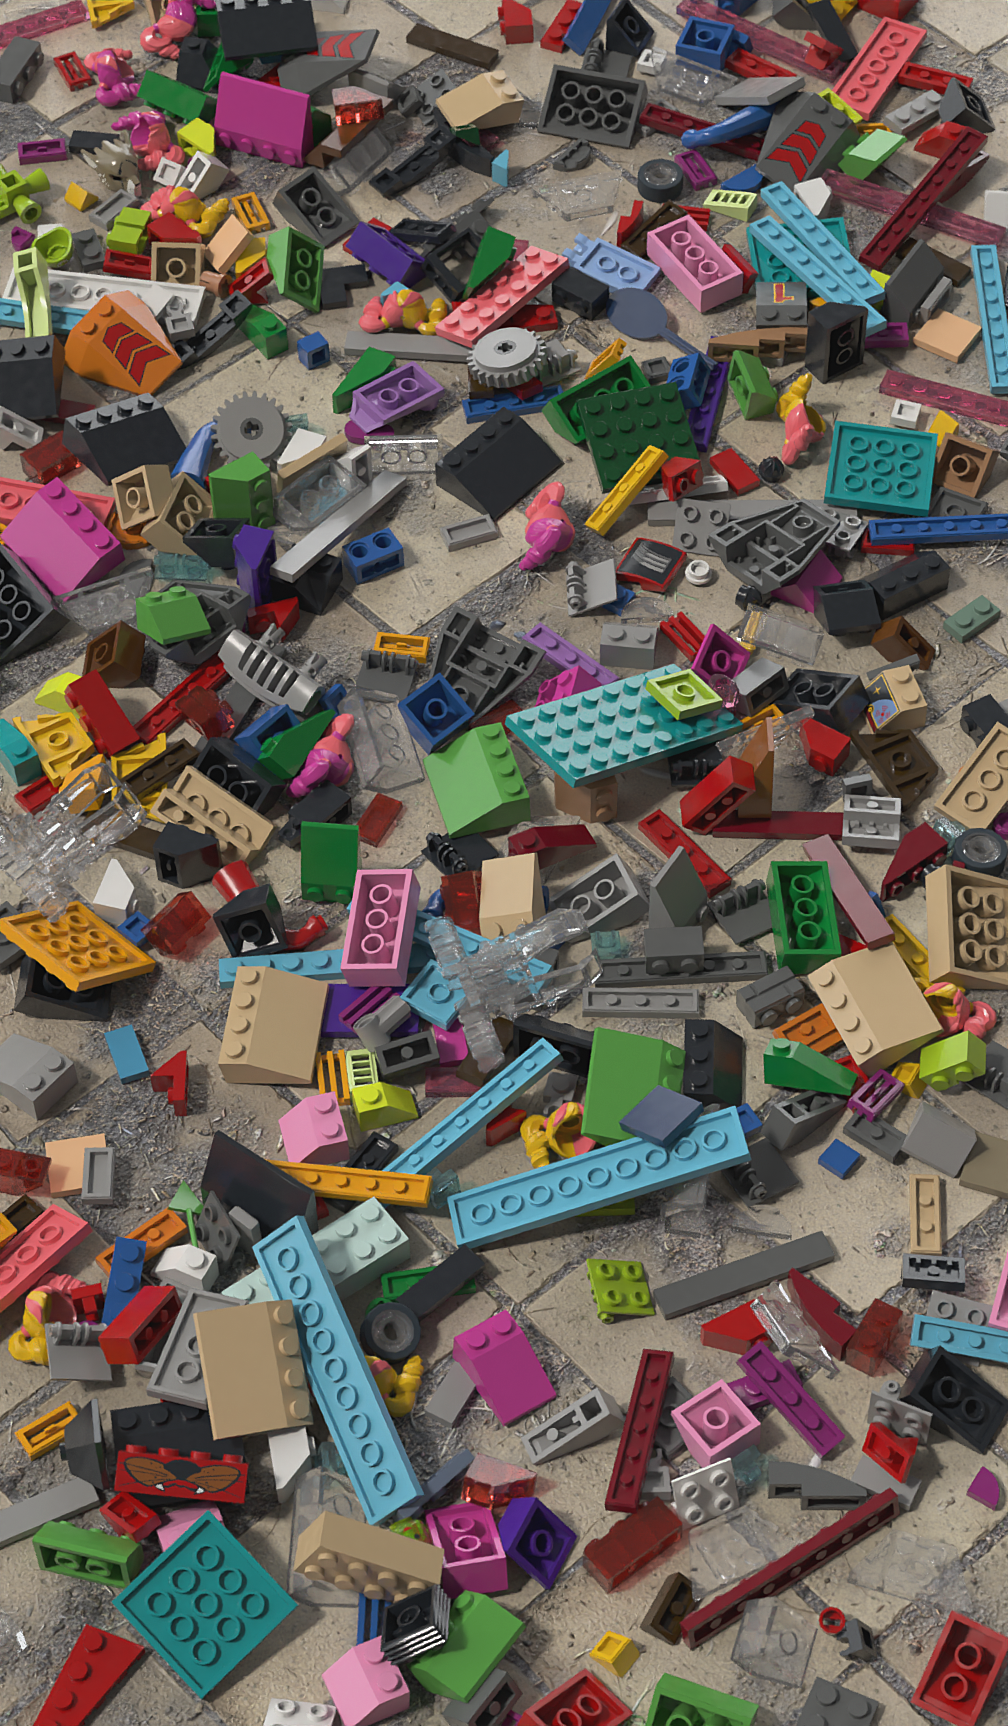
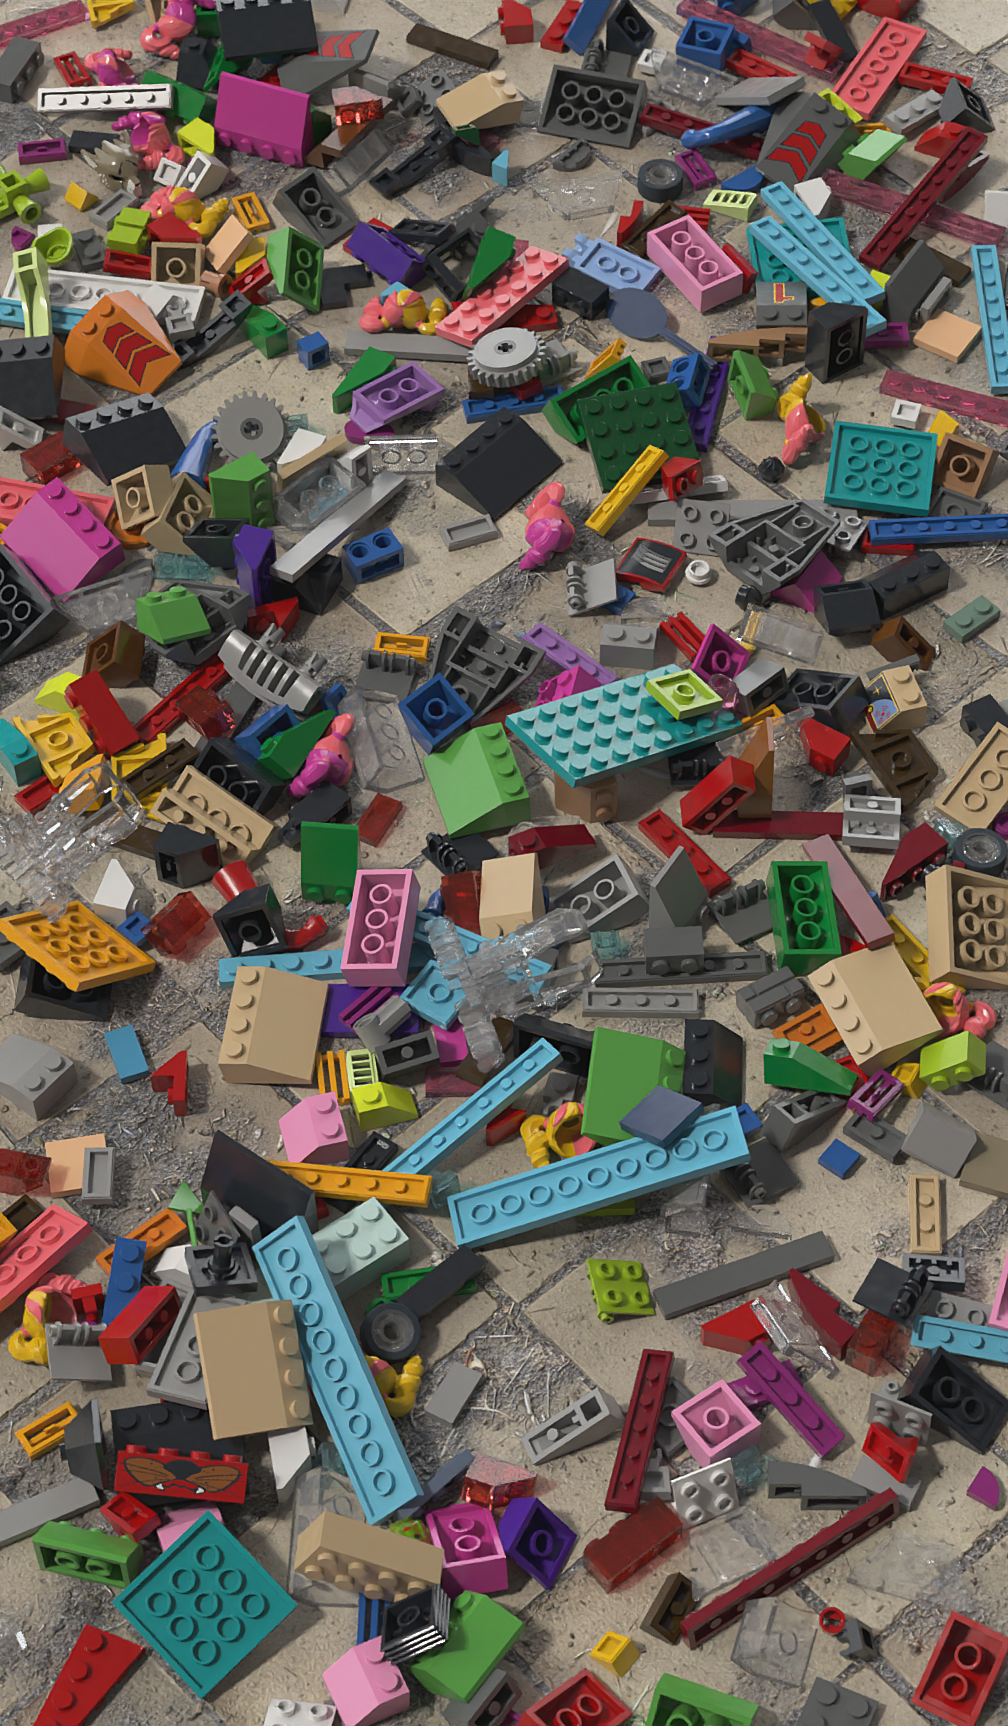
dark pink slope [452,1309,557,1426] -> none
red tile [709,448,760,496] -> none
none -> tile [37,84,174,114]
none -> black plate [184,1234,258,1297]
none -> black hinge [852,1258,934,1328]

